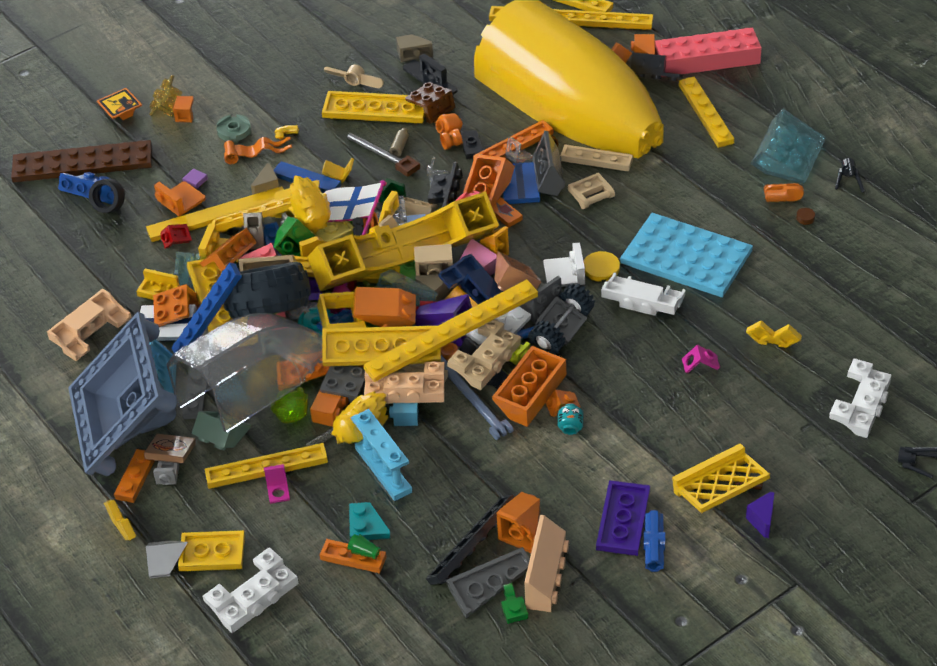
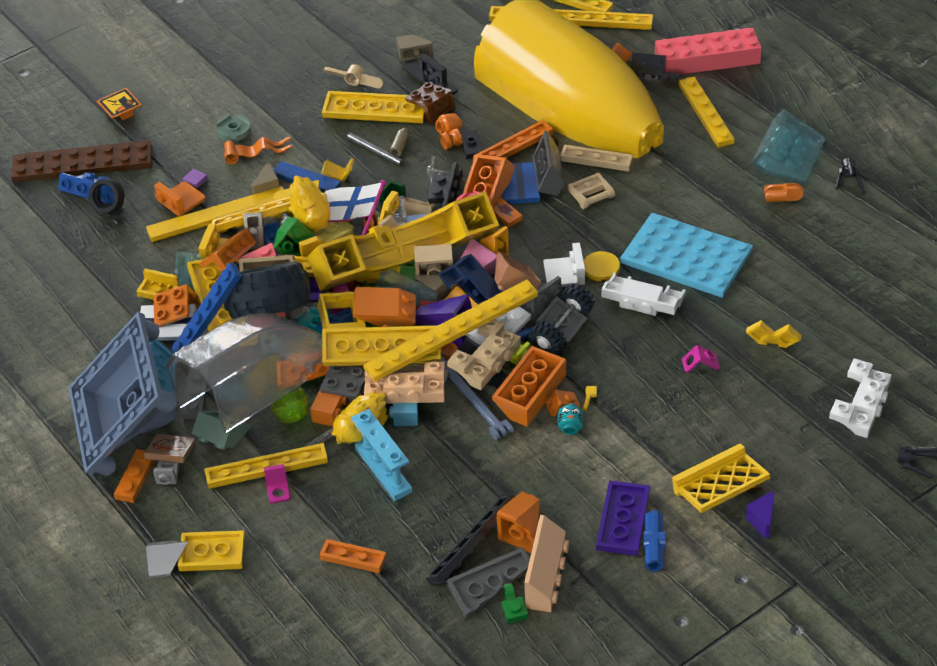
light nougat bracket [47,289,132,361] -> none
yellow tile [104,500,136,540] -> none
clear yellow bracket [149,74,182,117] -> none
red bracket [160,224,192,248] -> none
orange panel [173,96,194,122] -> none
white bracket [203,547,299,633] -> none
yellow arm [274,125,299,140] -> none
green cone [347,534,381,559] -> none
teal wing [349,502,391,540] -> none
reddish brown plate [395,156,420,177] -> none
clear bracket [505,137,533,163] -> none
orange slope [631,34,655,54] -> none
reddish brown tile [796,208,815,225] -> none
none -> yellow hand [582,386,597,411]

